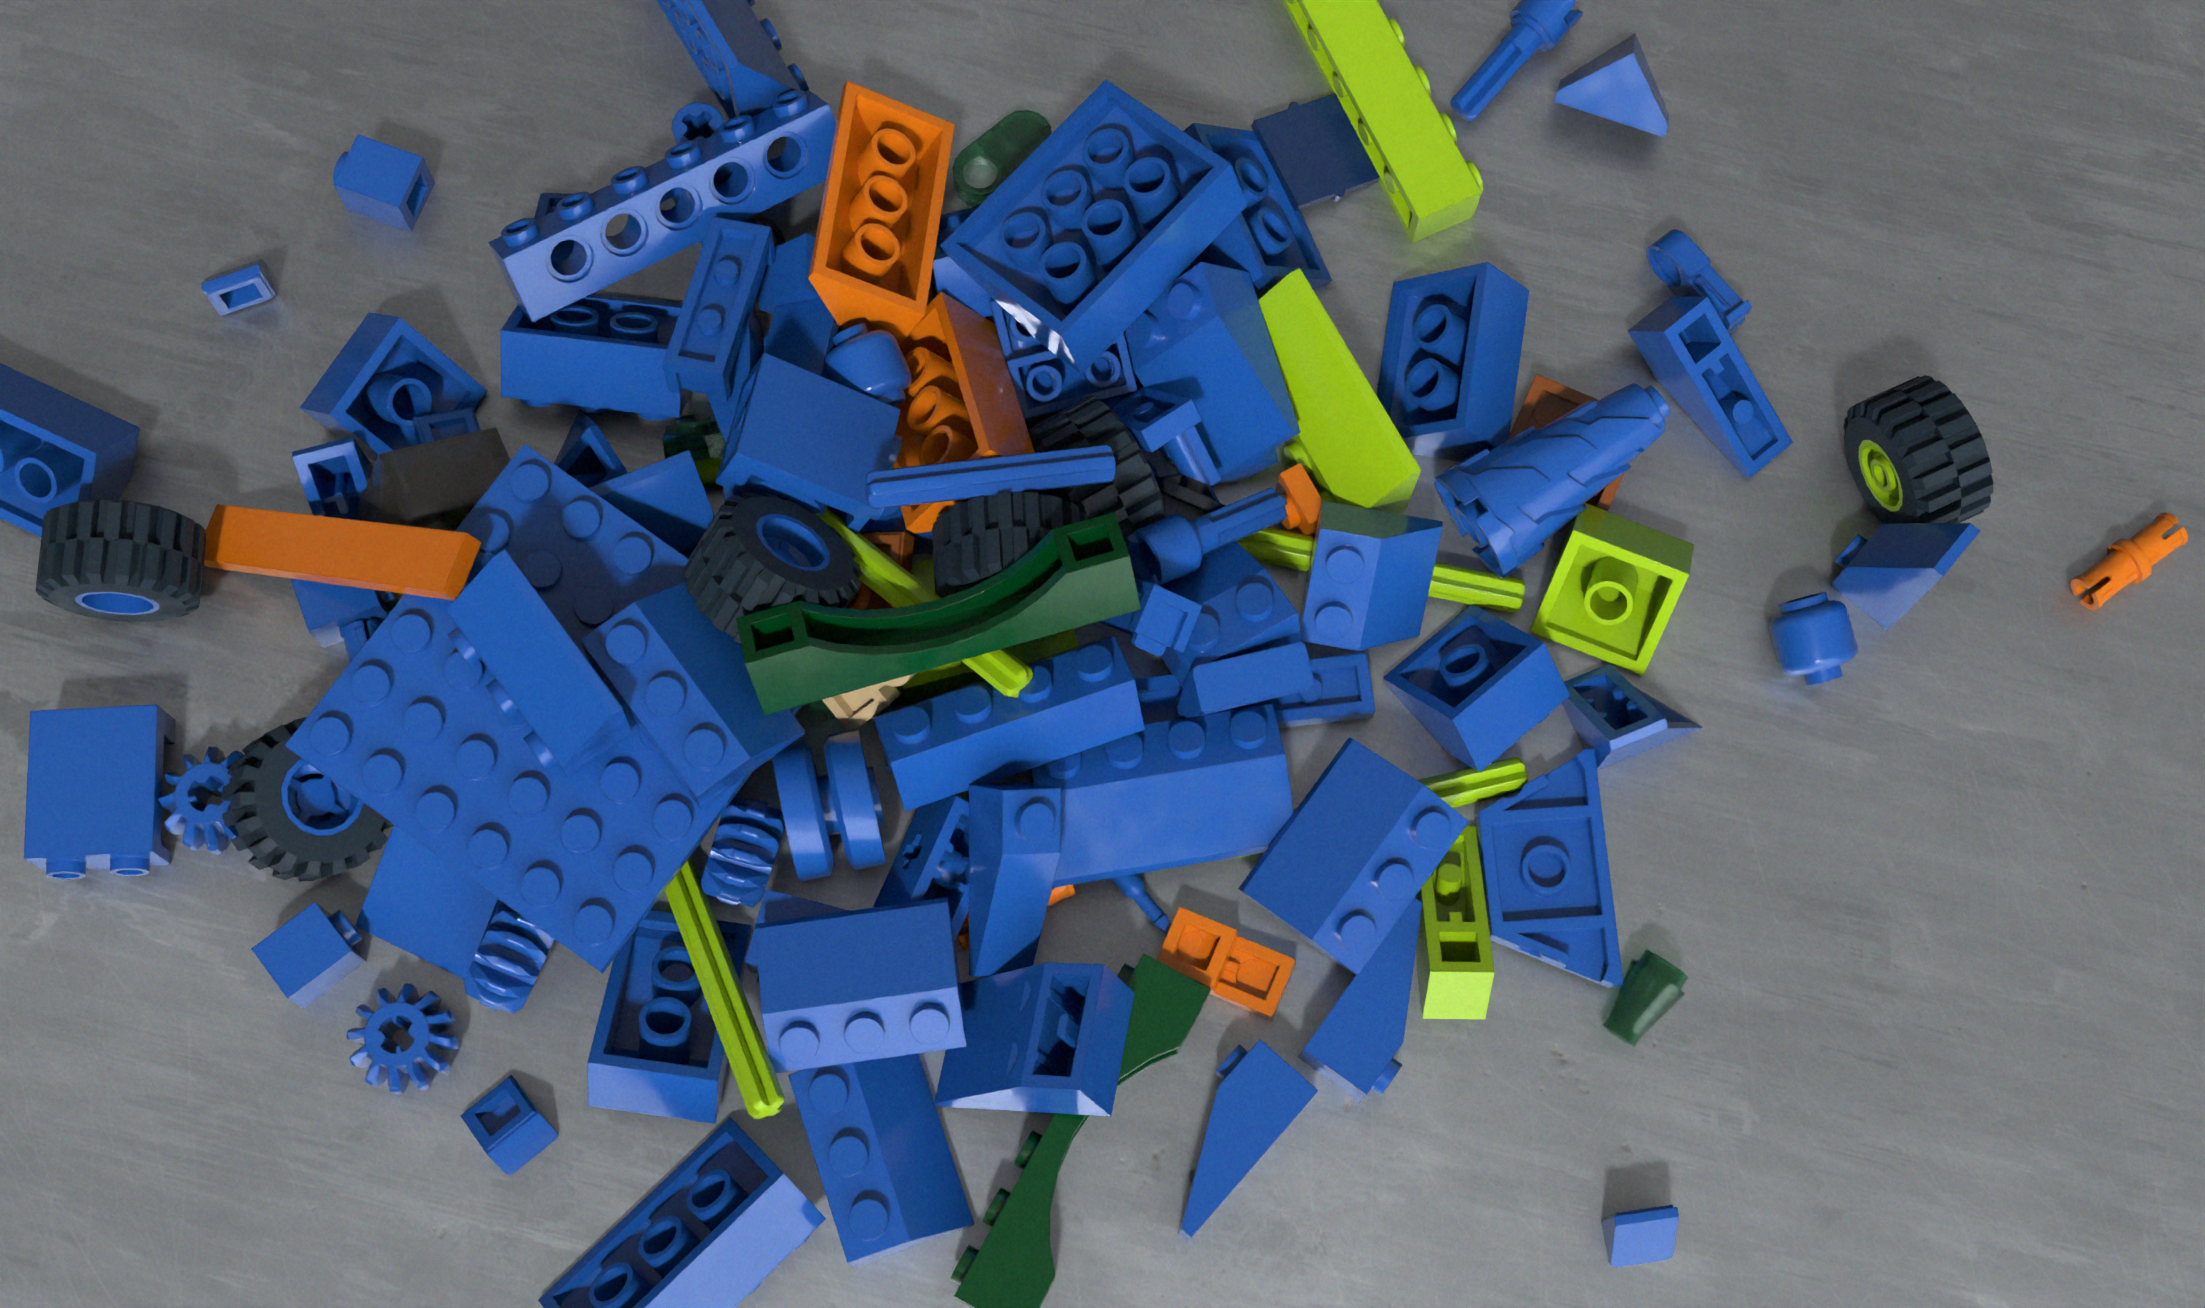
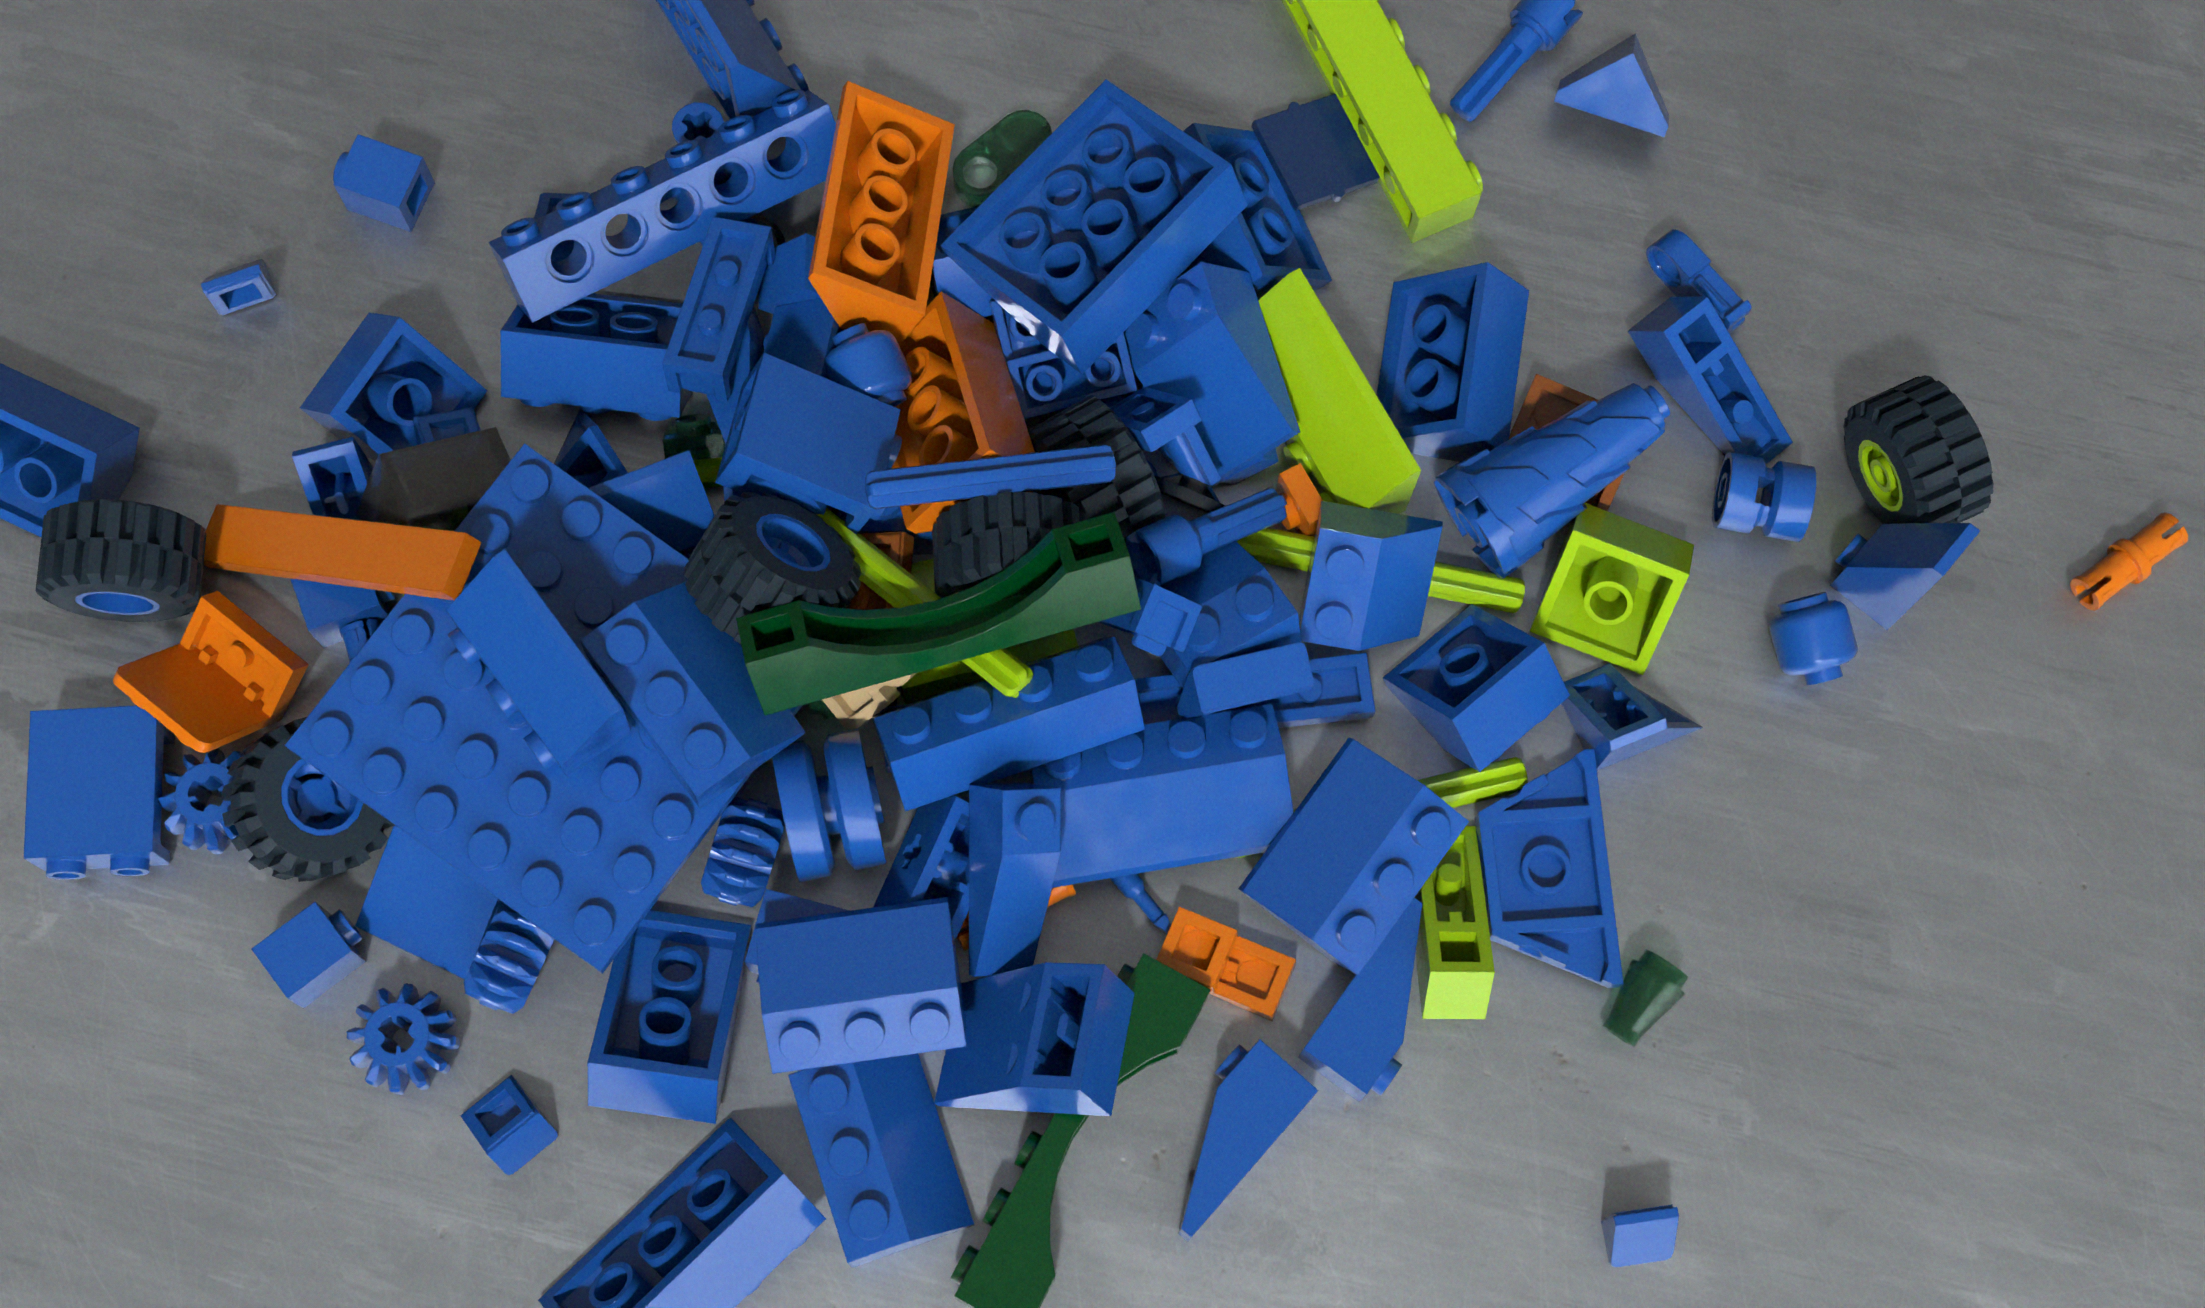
lime axle [665,856,785,1119] -> none
none -> orange bracket [113,590,309,753]
none -> blue wheel [1712,452,1816,542]

